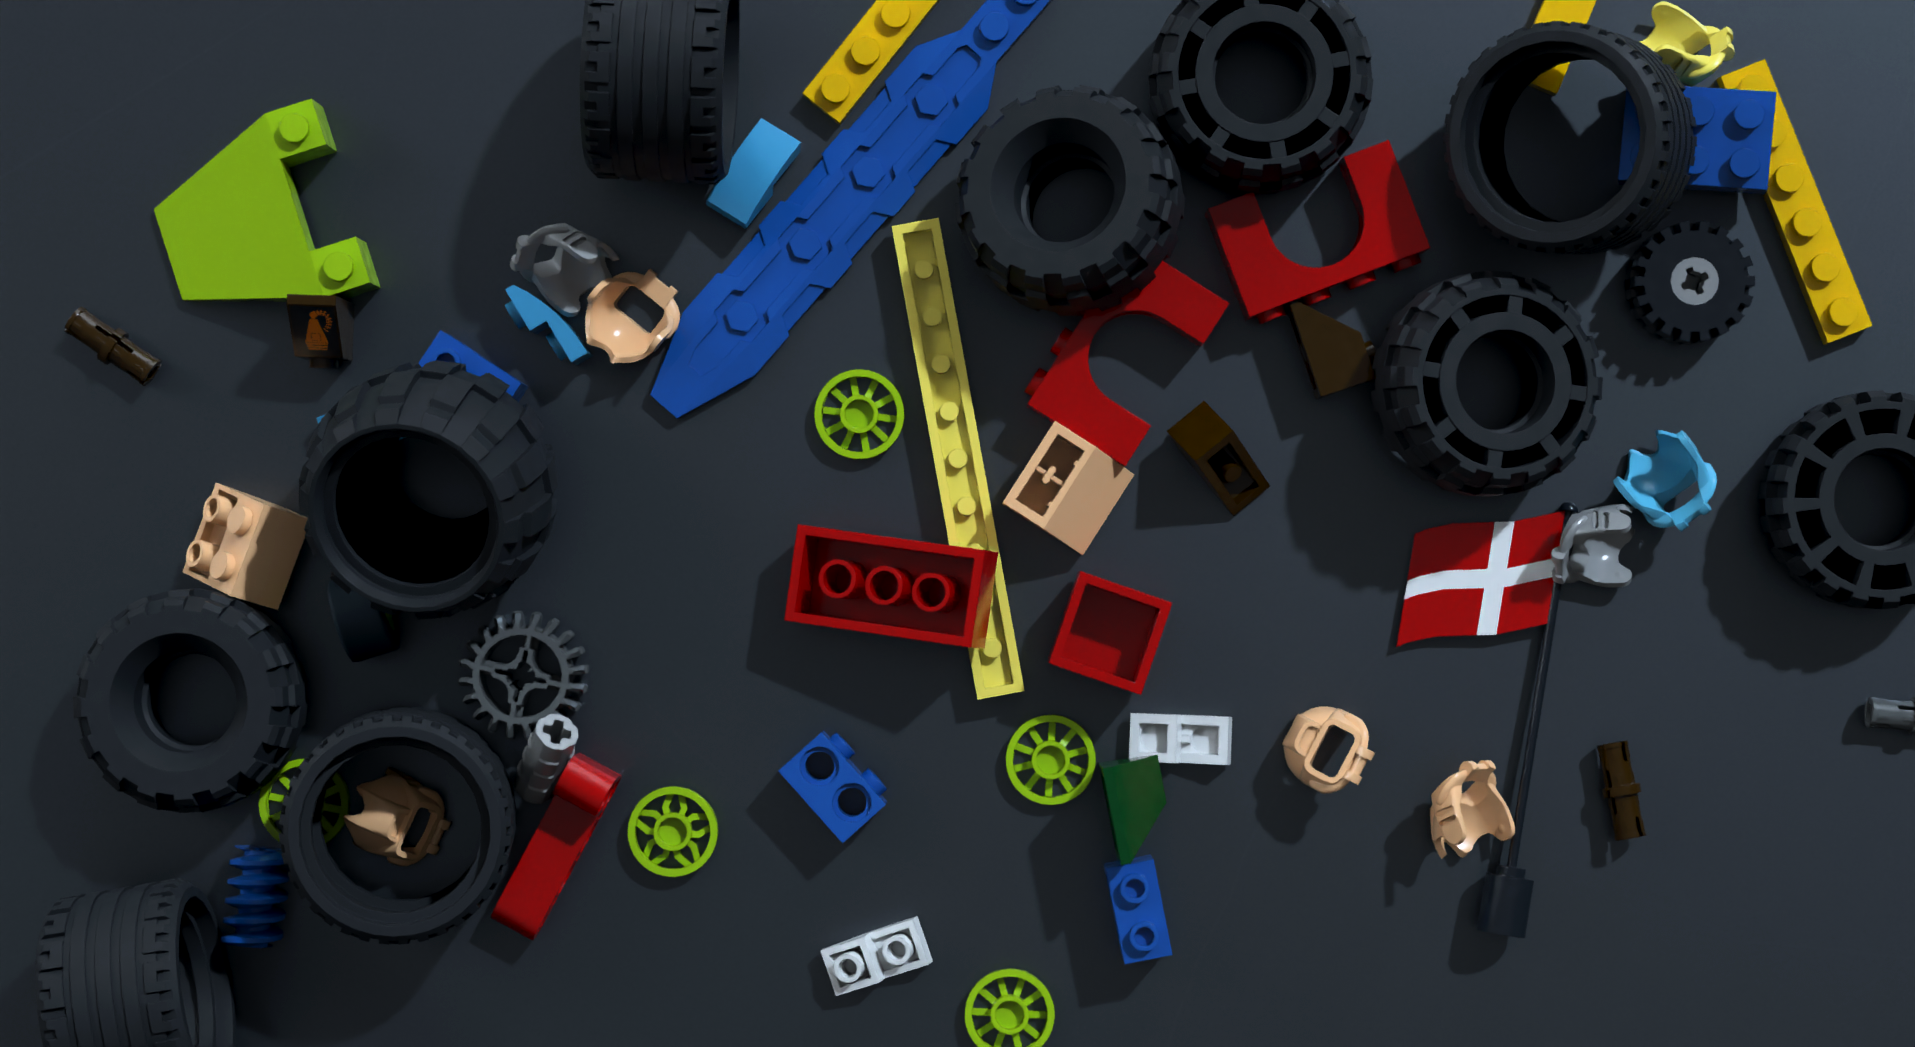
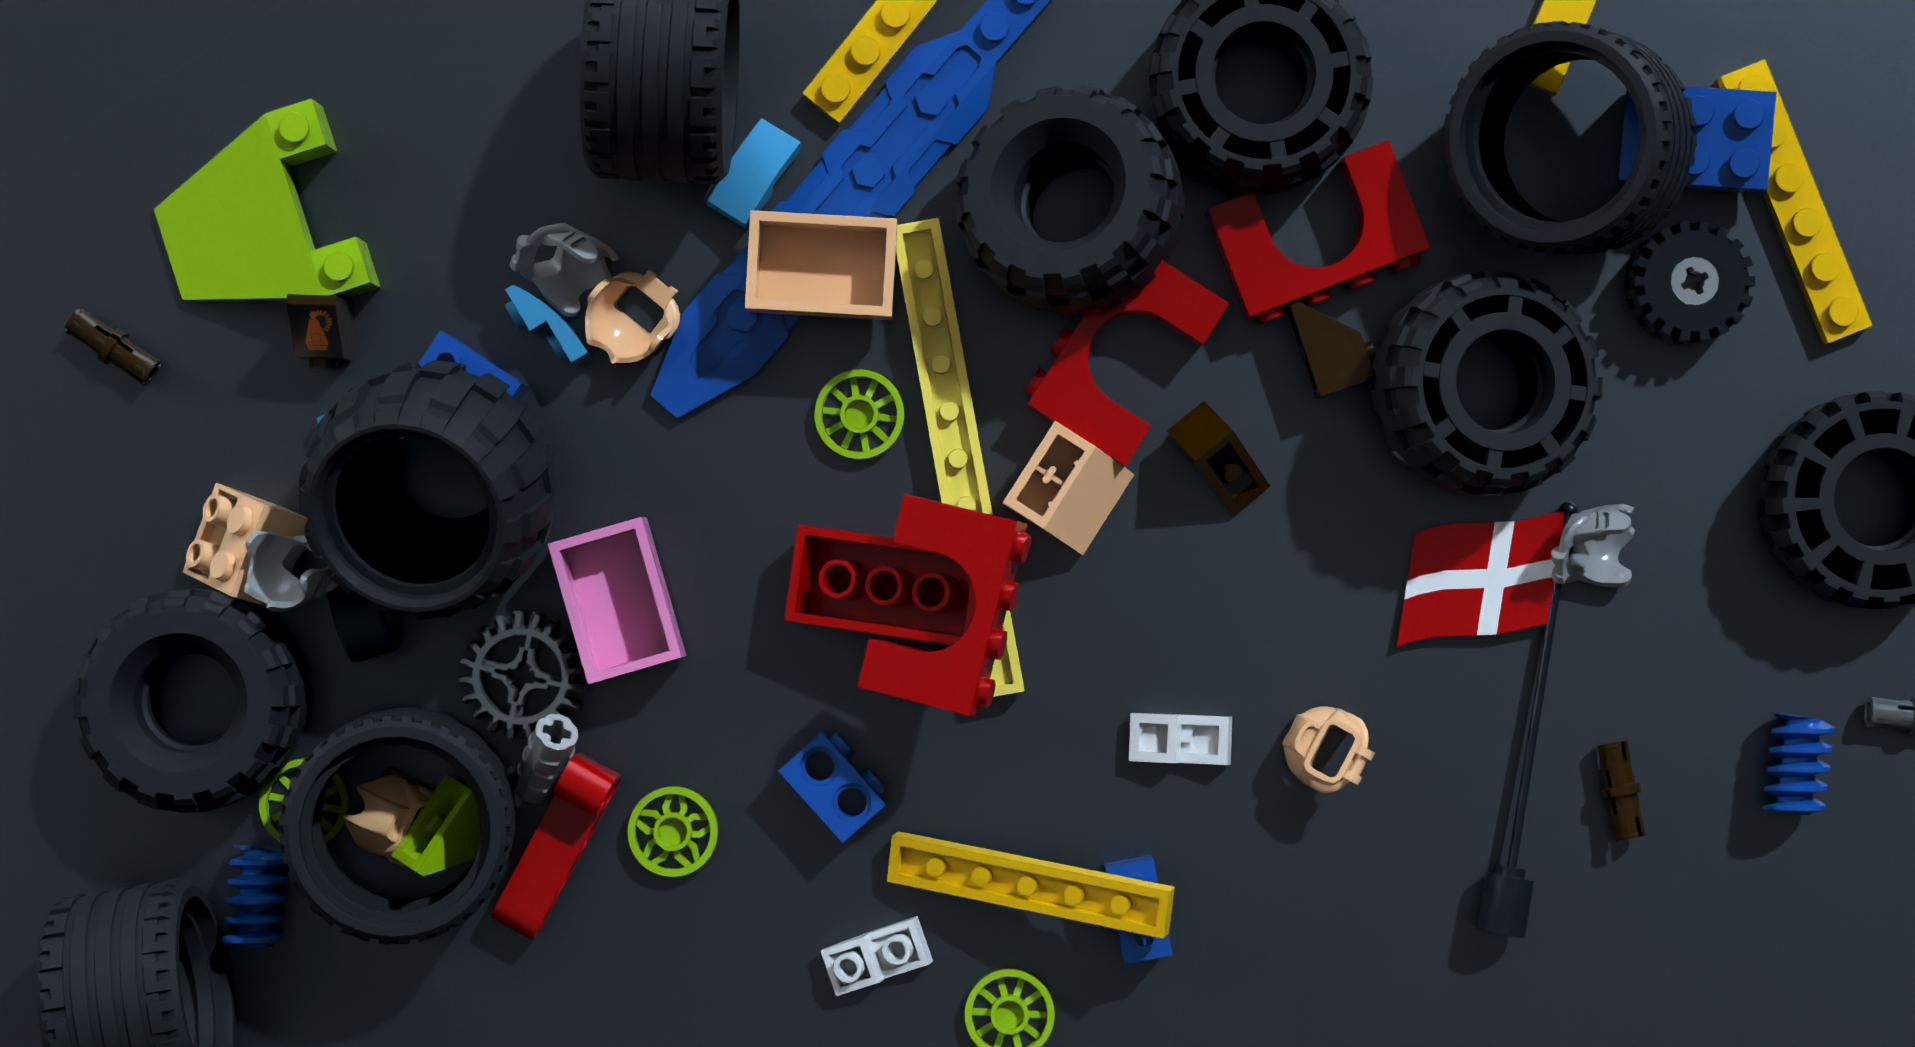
lime wheel [1006,714,1096,805] -> none
red piece [1047,571,1172,695] -> none
dark green slope [1098,755,1167,865] -> none
light nougat helmet [1430,760,1515,859] -> none
medium azure helmet [1613,430,1717,532] -> none
light yellow helmet [1639,1,1735,87] -> none
none -> light grey helmet [244,531,338,612]
none -> lime slope [391,775,481,877]
none -> bright pink piece [548,517,687,684]
none -> light nougat piece [745,210,898,320]
none -> red arch [857,494,1031,716]
none -> yellow plate [887,831,1175,939]
none -> blue piece [1762,713,1836,816]

